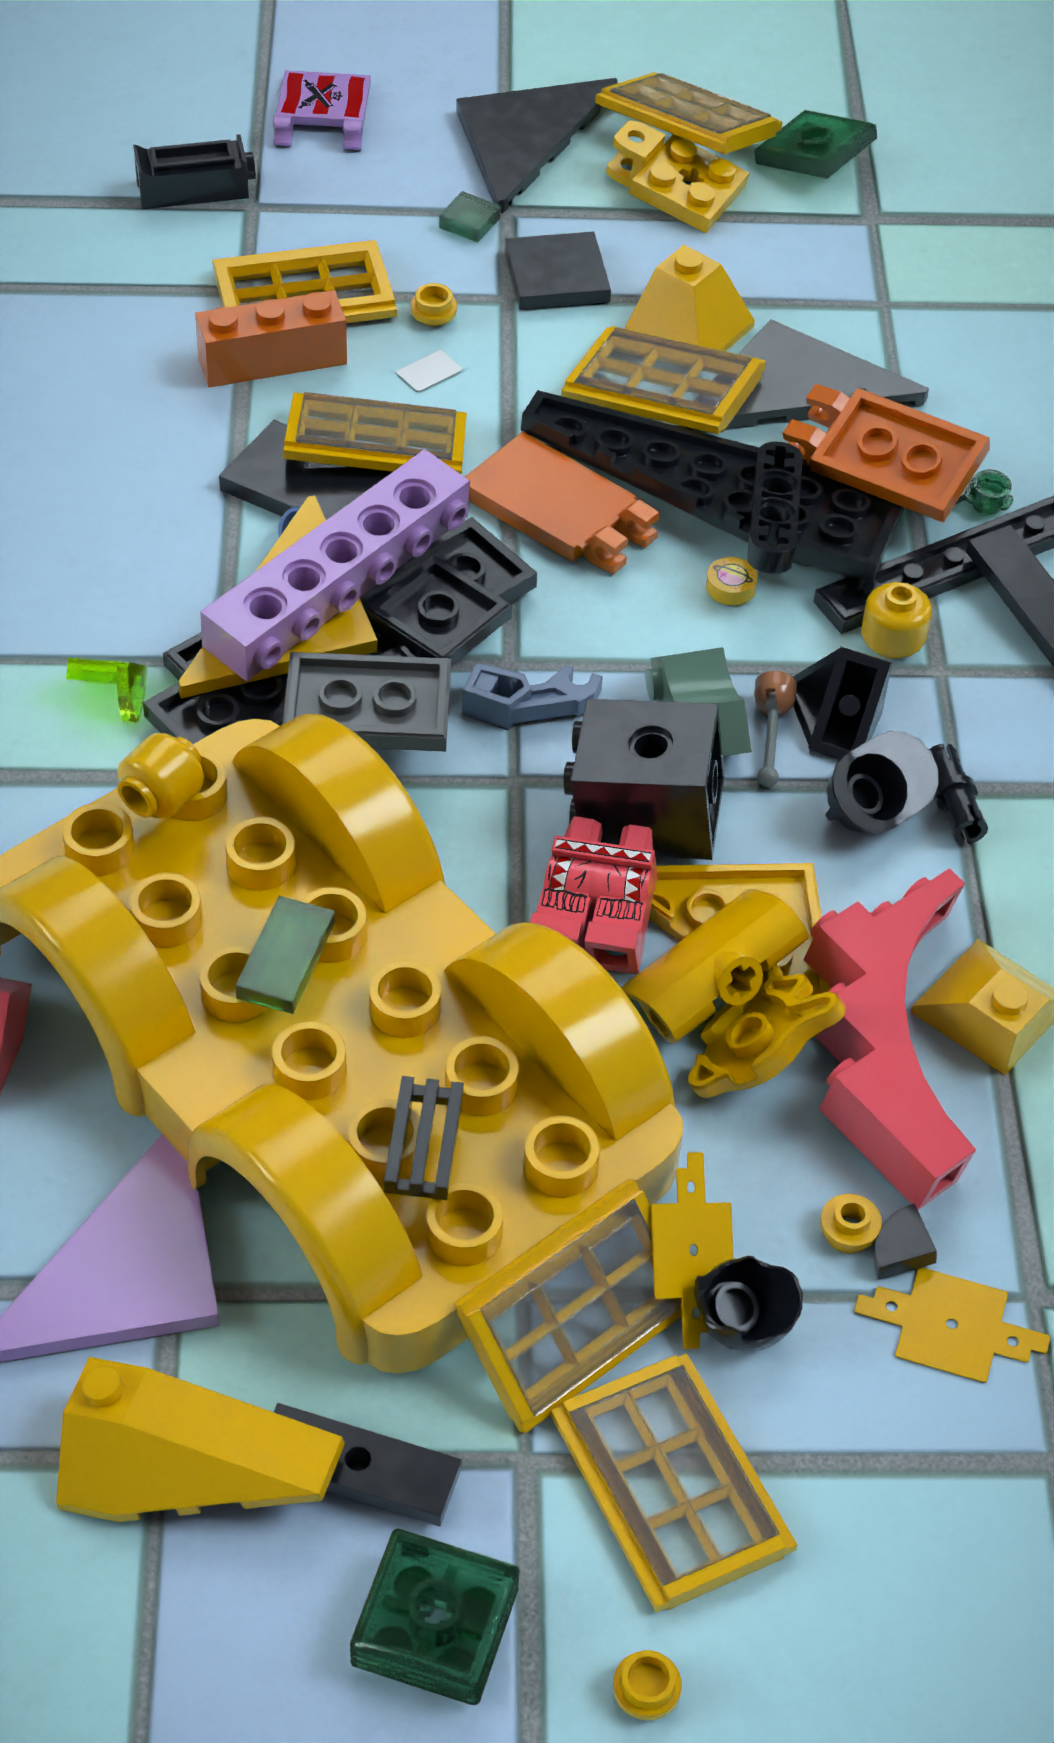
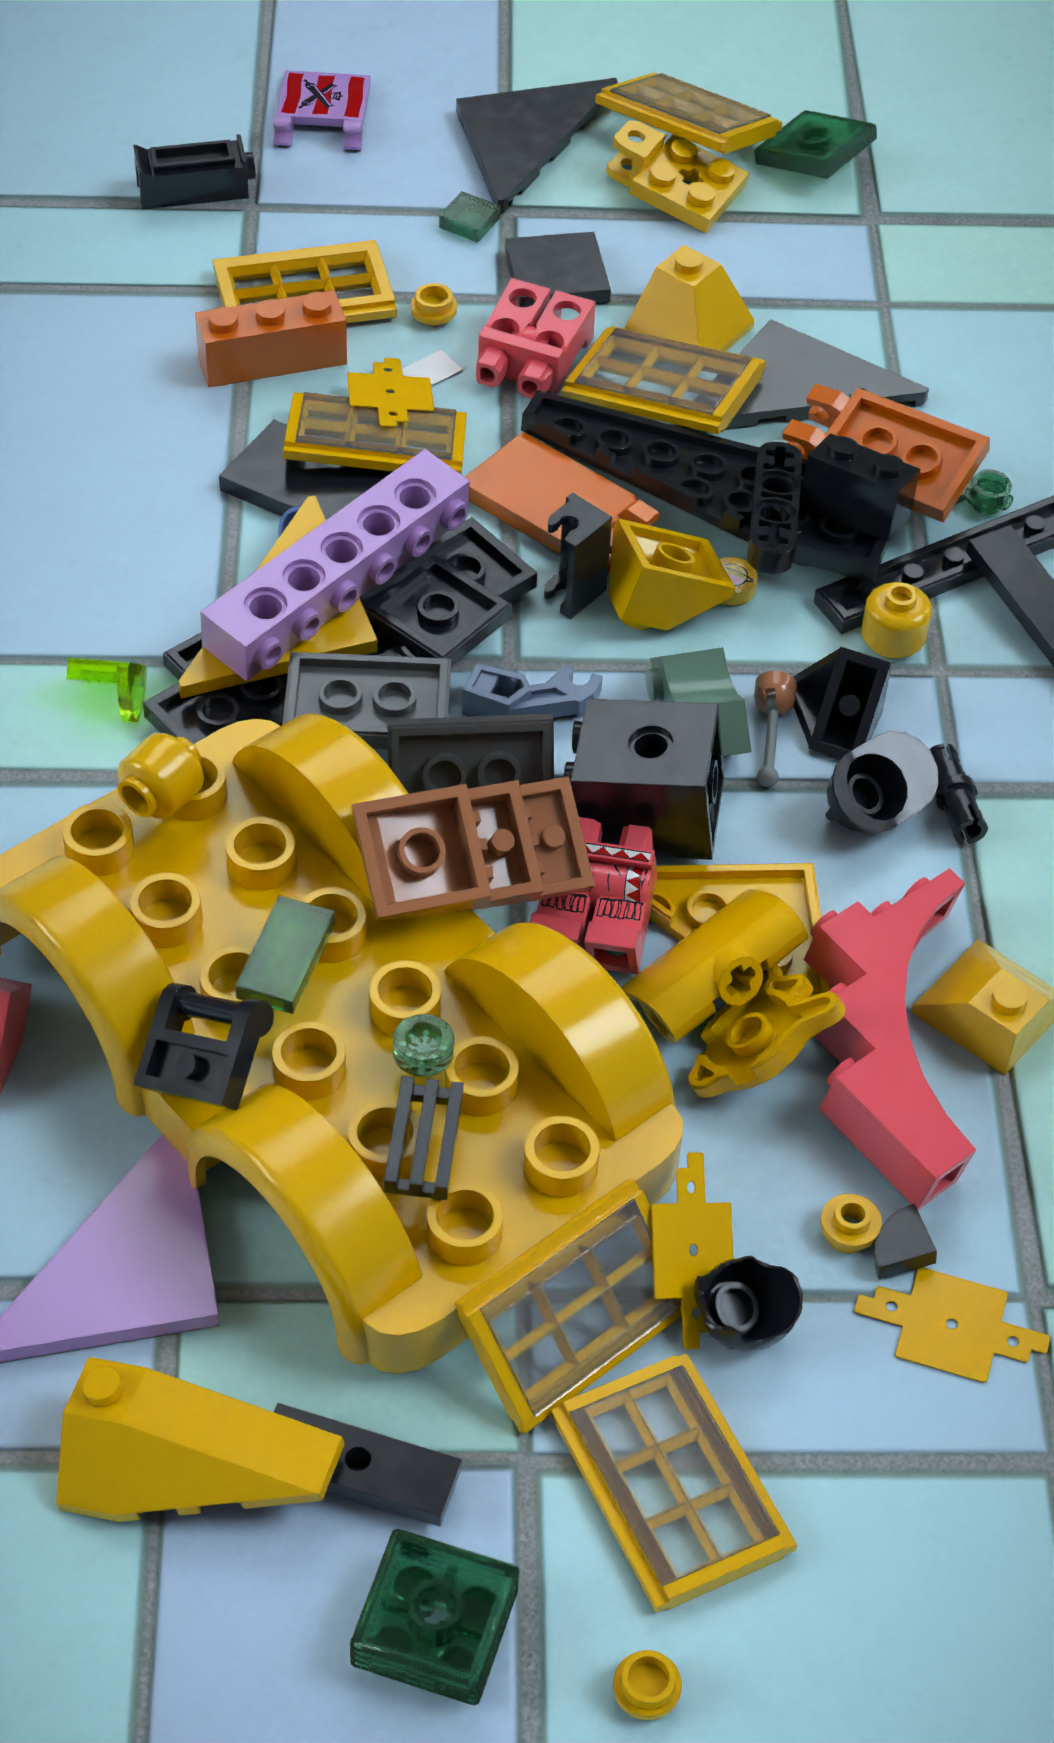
none -> black plate [133,983,274,1111]
none -> yellow piece [347,358,435,427]
none -> nougat slope [351,776,595,920]
none -> dark grey tile [387,714,554,794]
none -> clear green tile [393,1014,455,1077]
none -> coral hips [476,278,596,399]
none -> black hinge [544,492,612,620]
none -> yellow slope [608,518,736,631]
none -> black brick [799,433,921,542]

